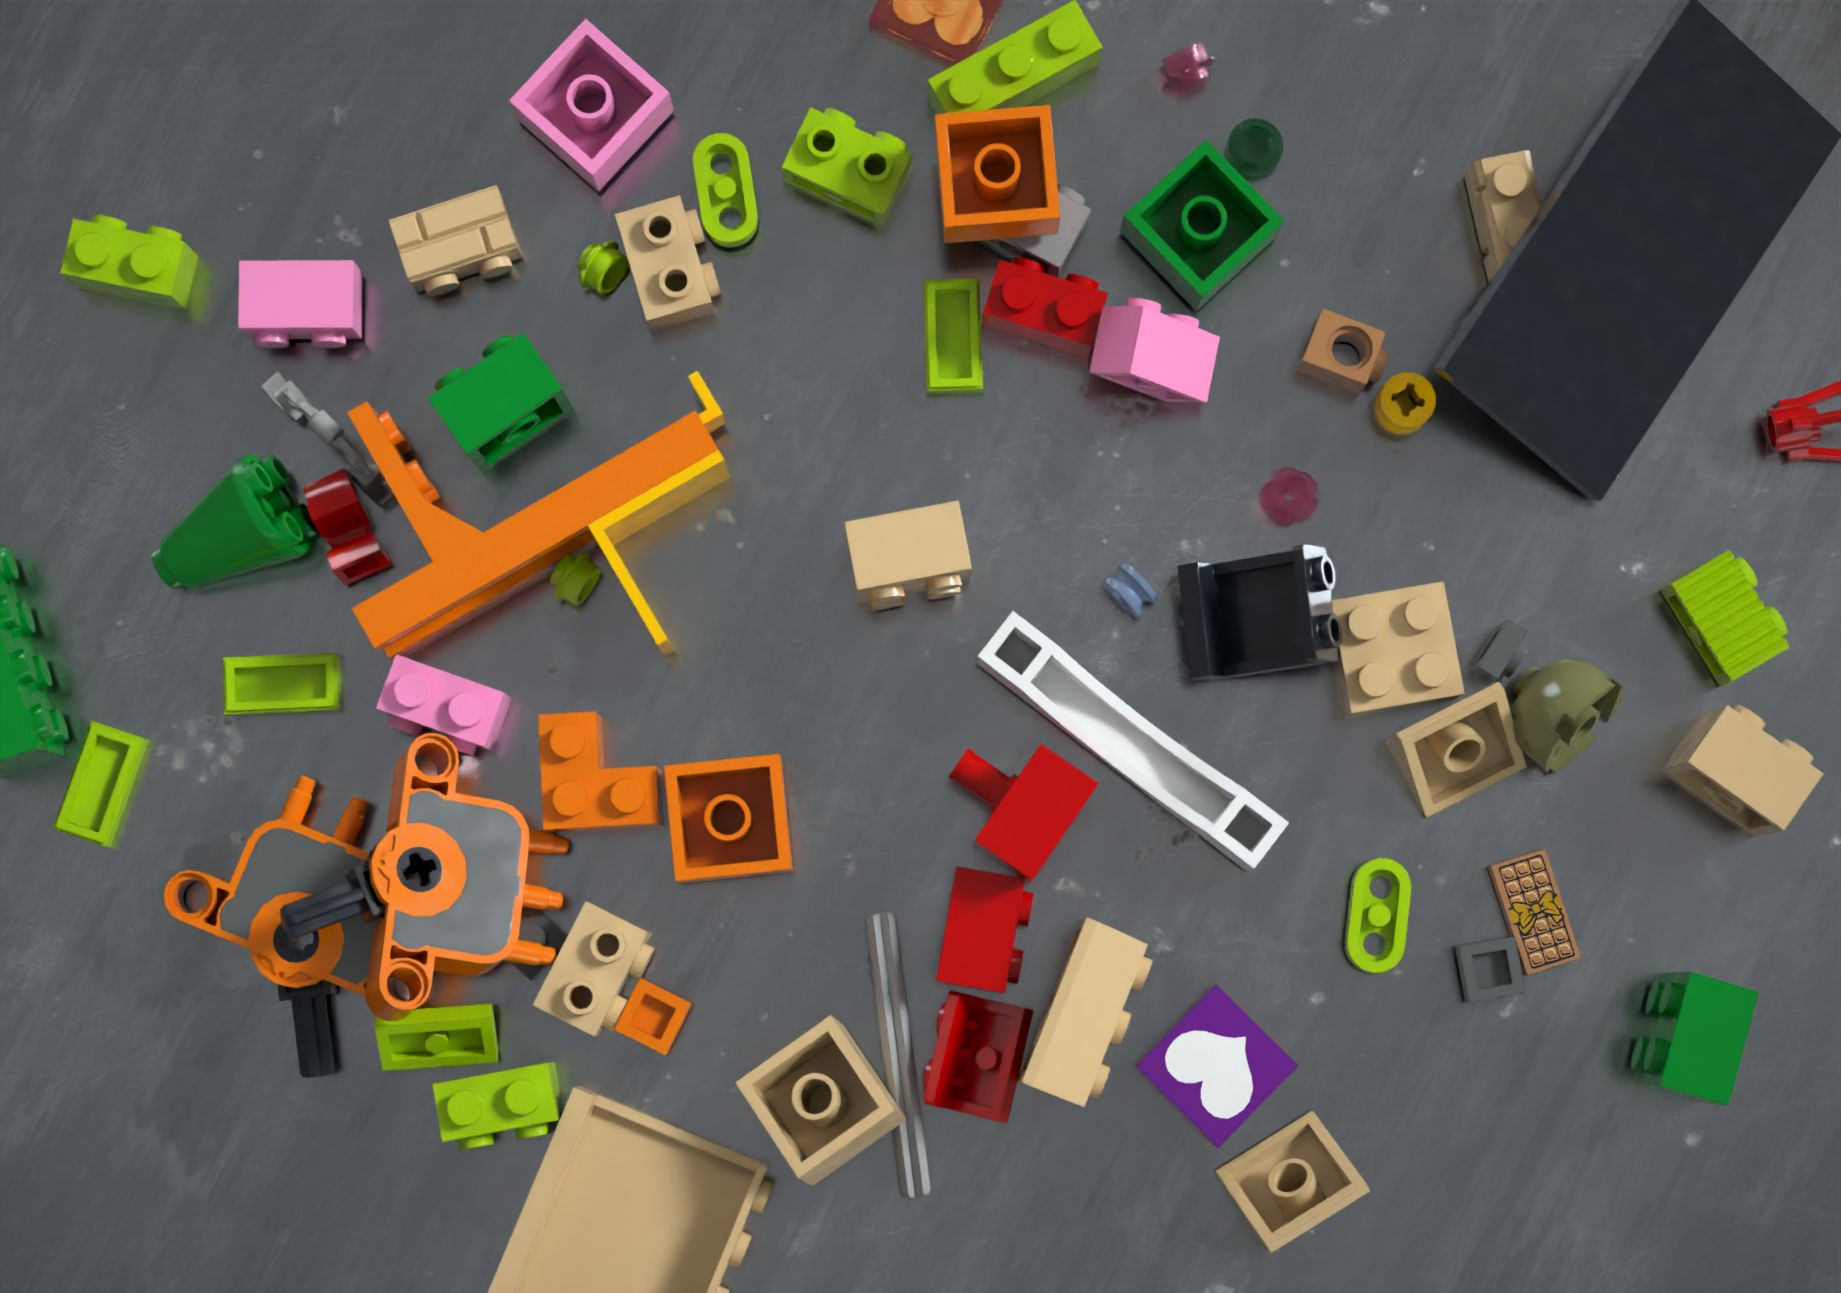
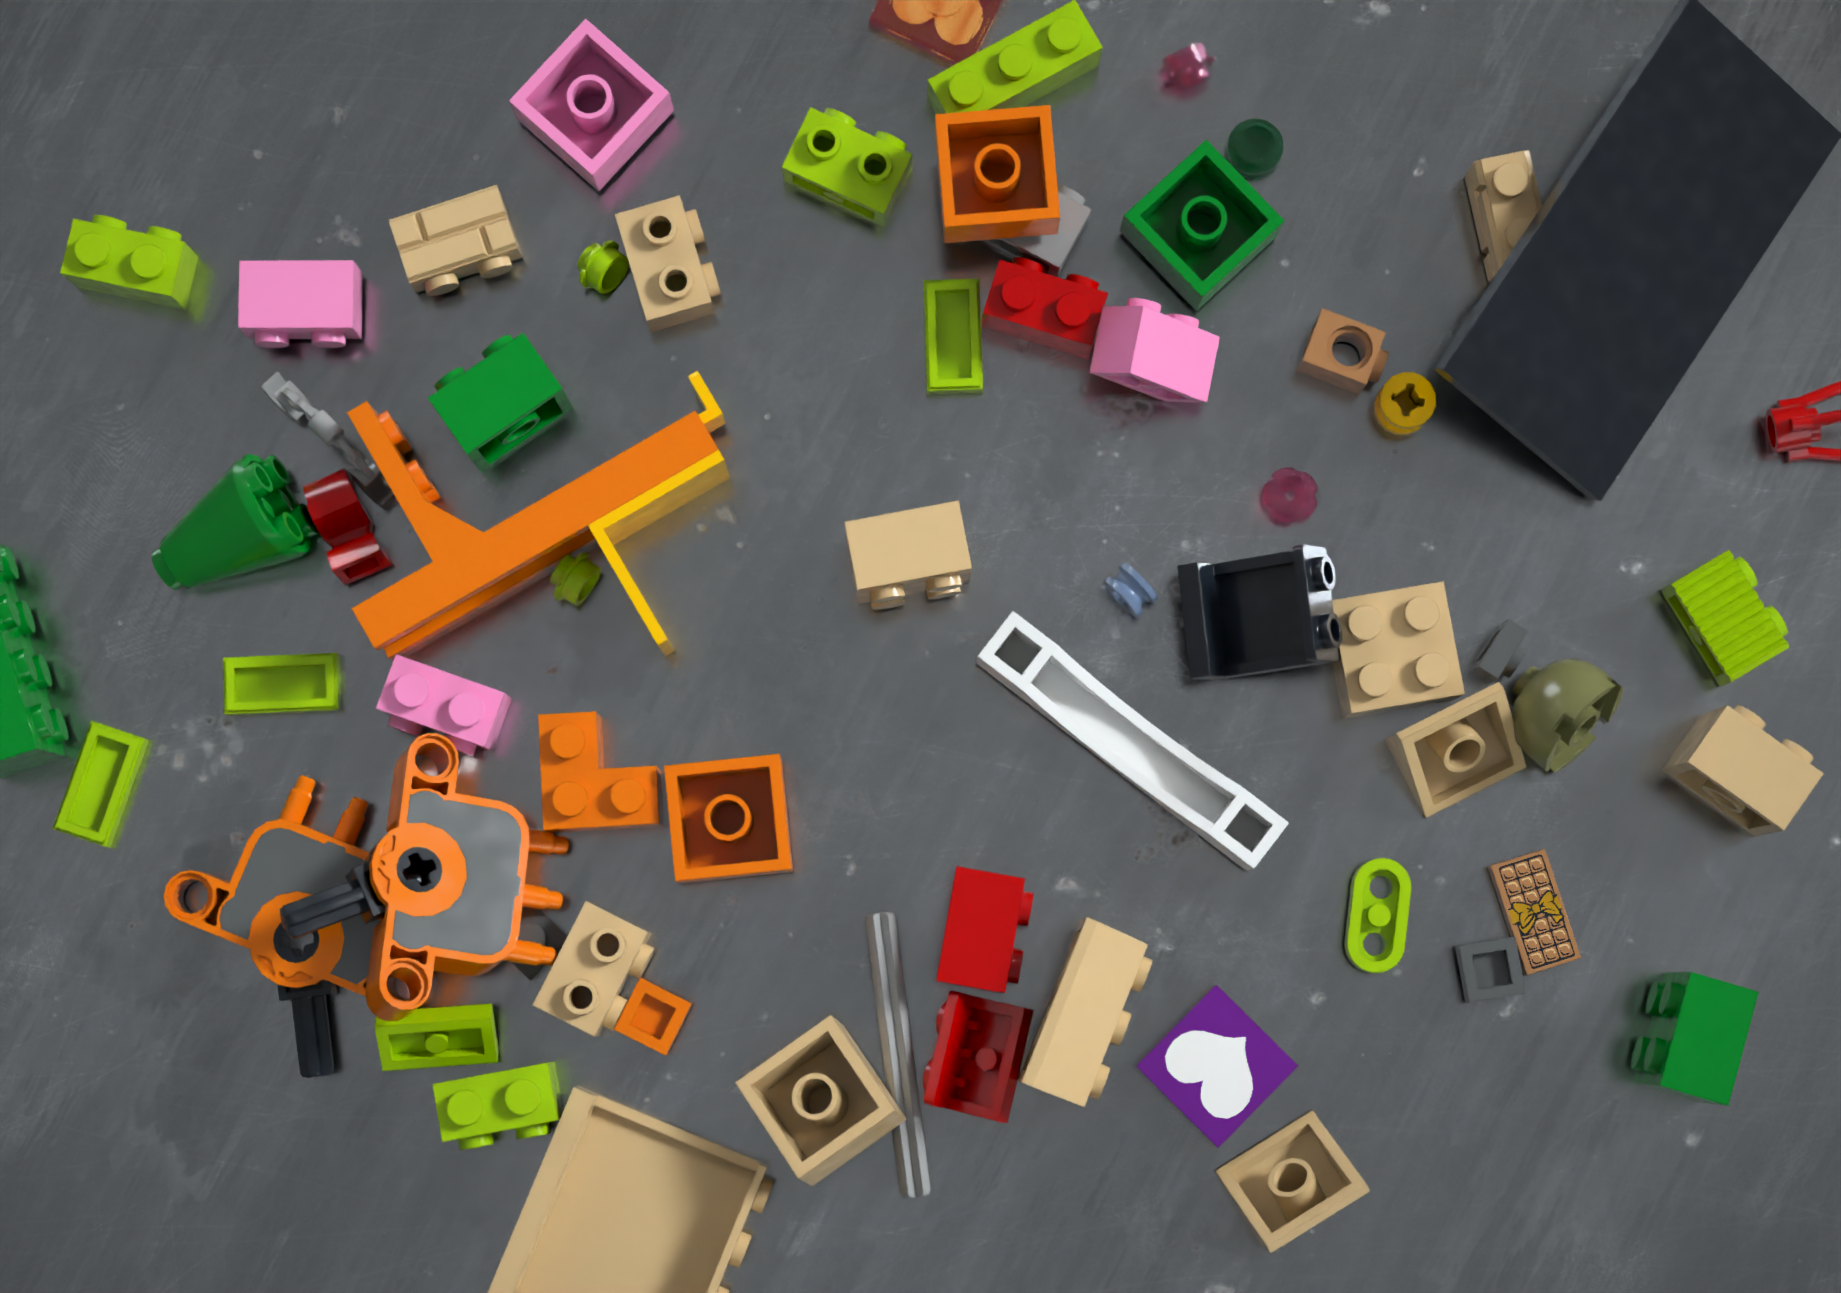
lime plate [693,133,758,247] -> none
red brick [948,744,1099,884] -> none

